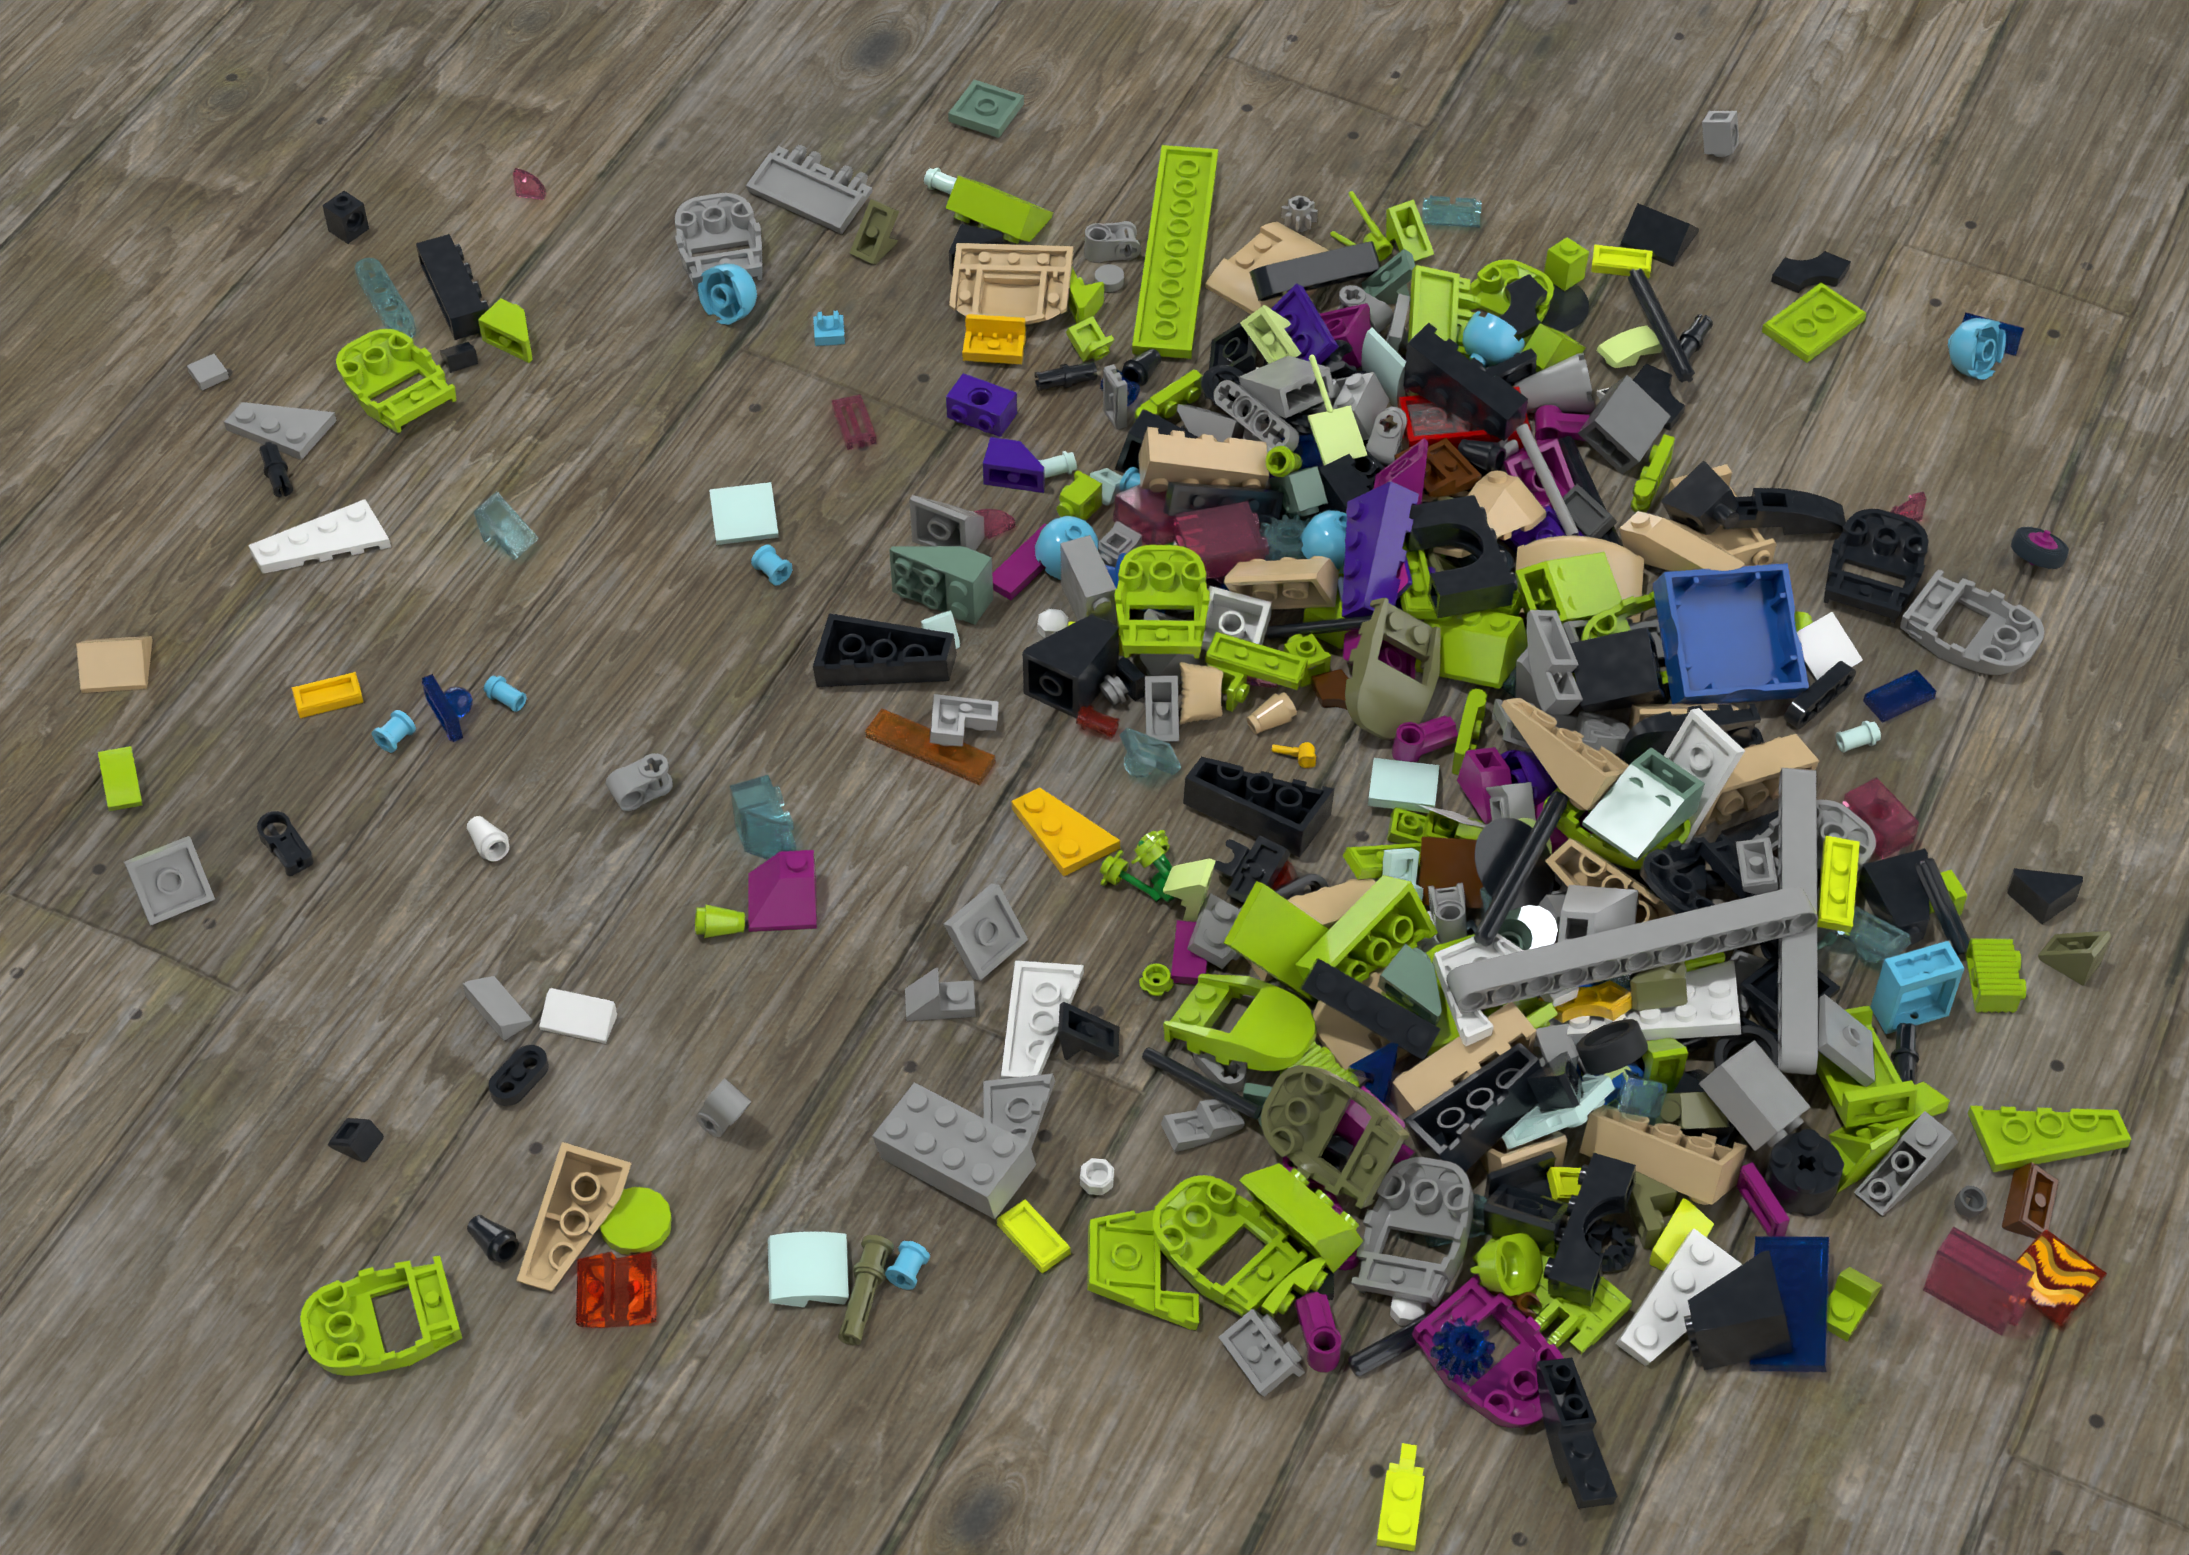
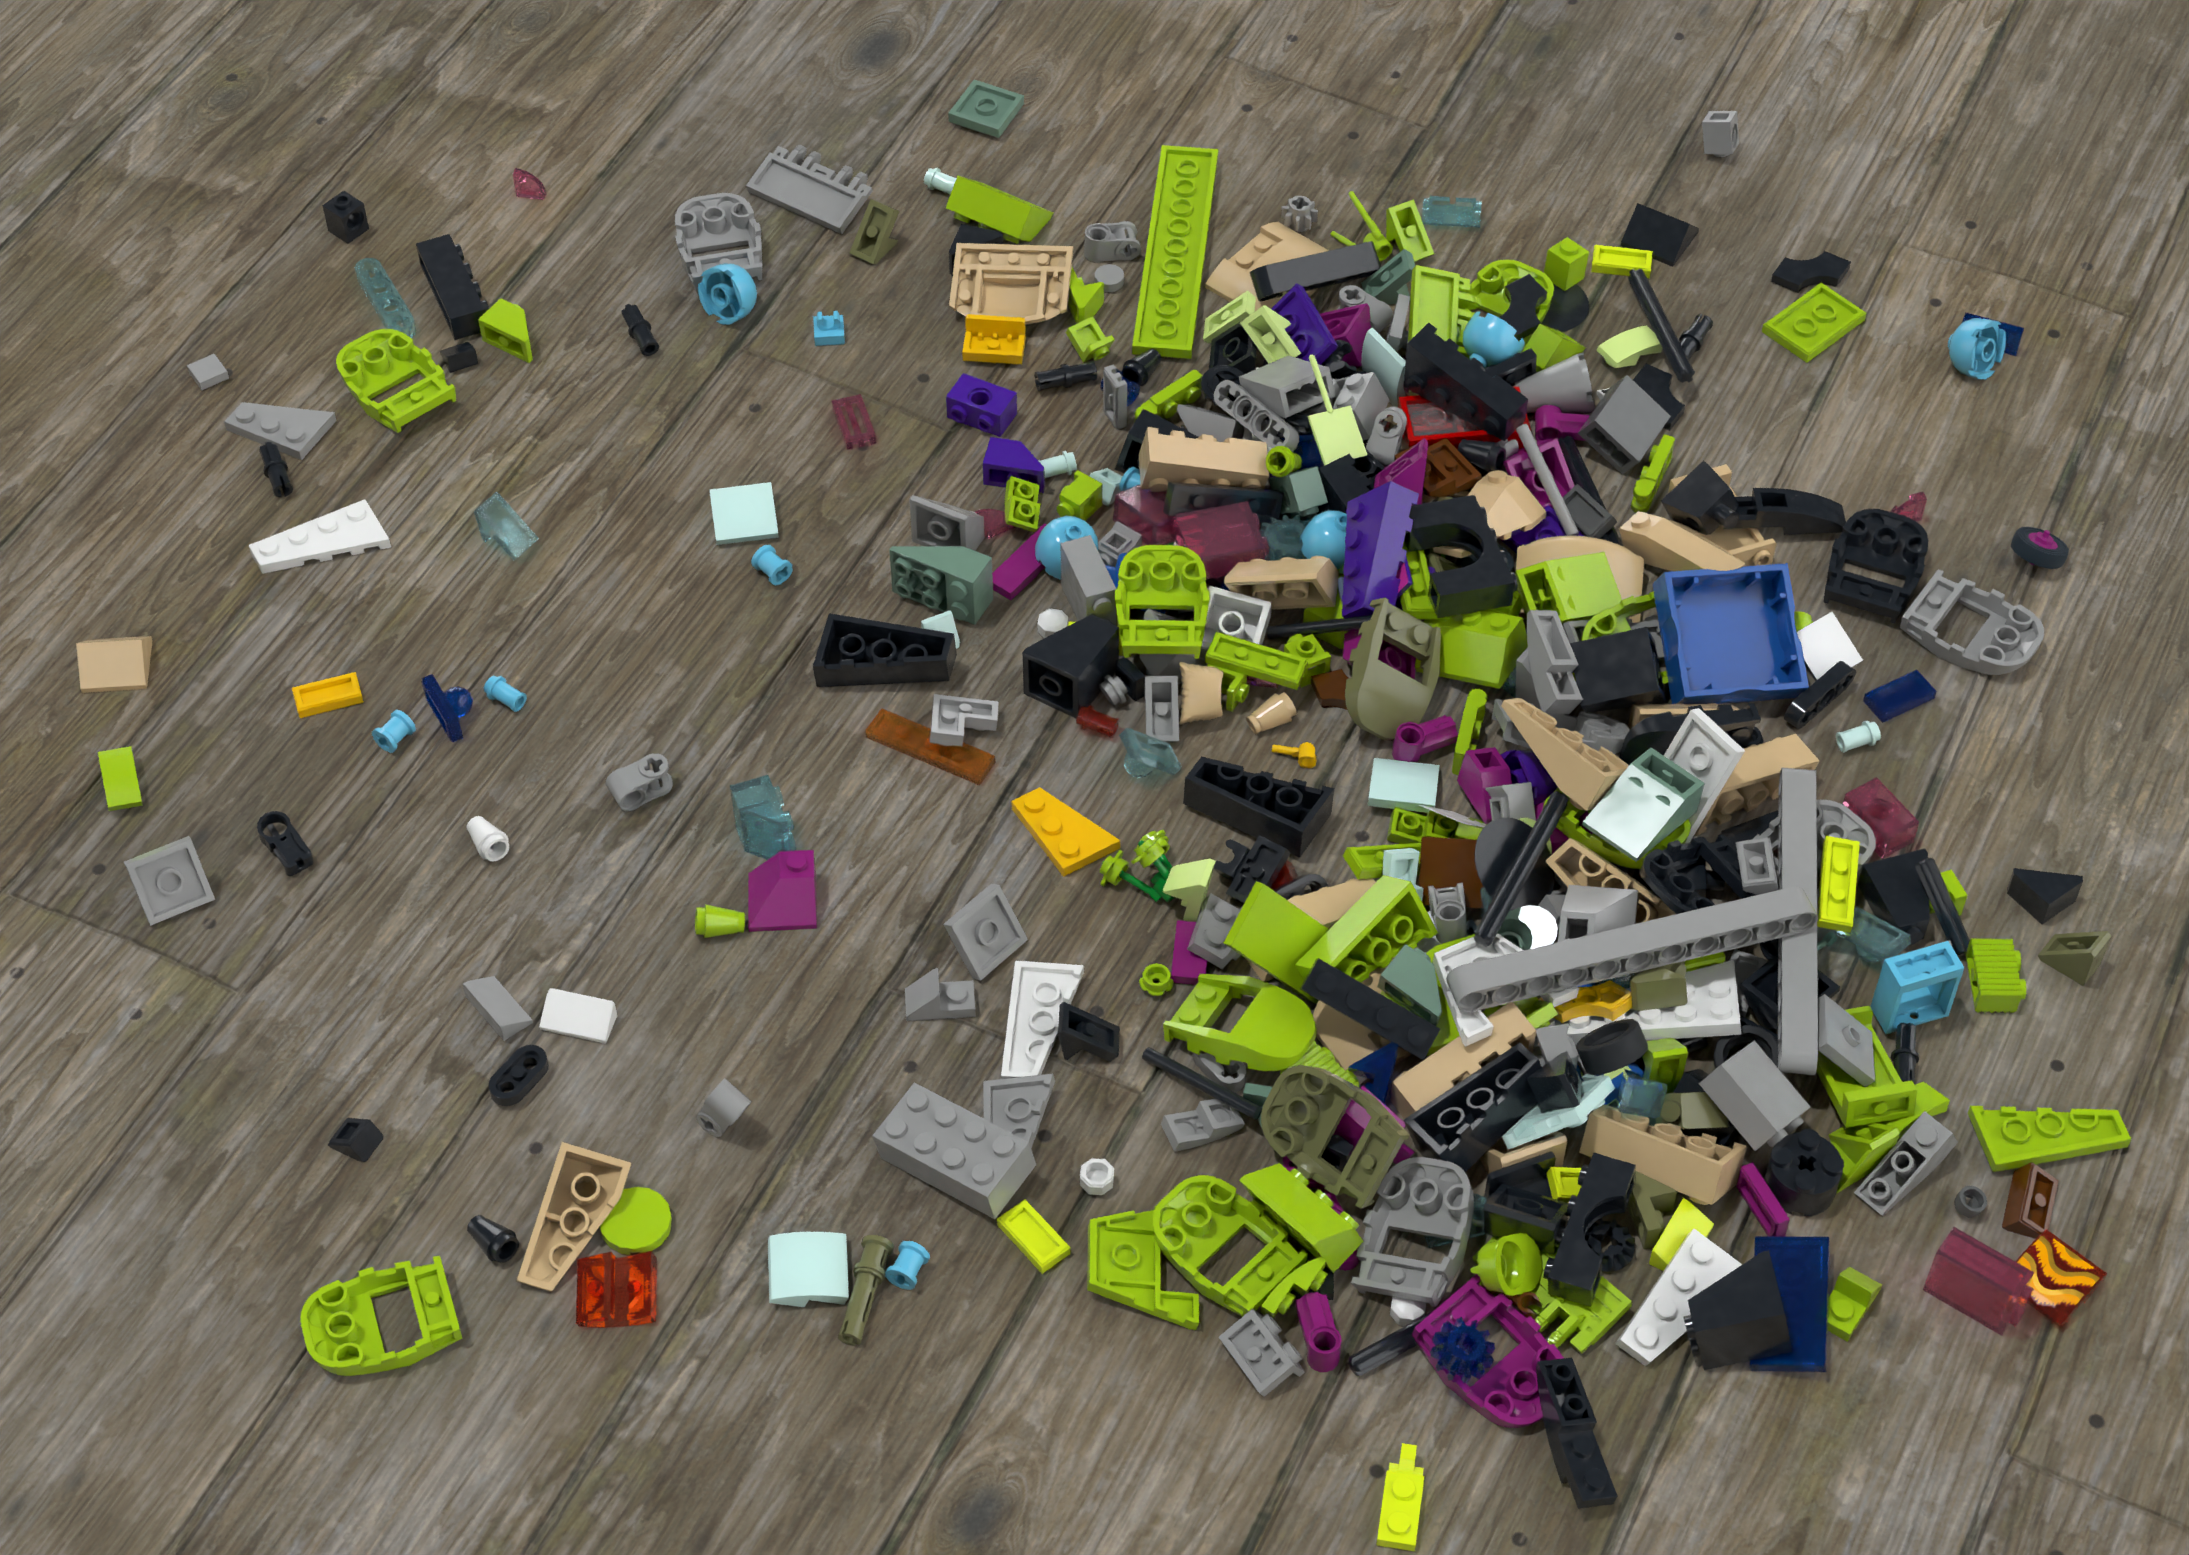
none -> black axle [621,304,659,356]
none -> lime slope [1005,476,1041,532]
none -> yellowish green slope [1203,291,1256,343]

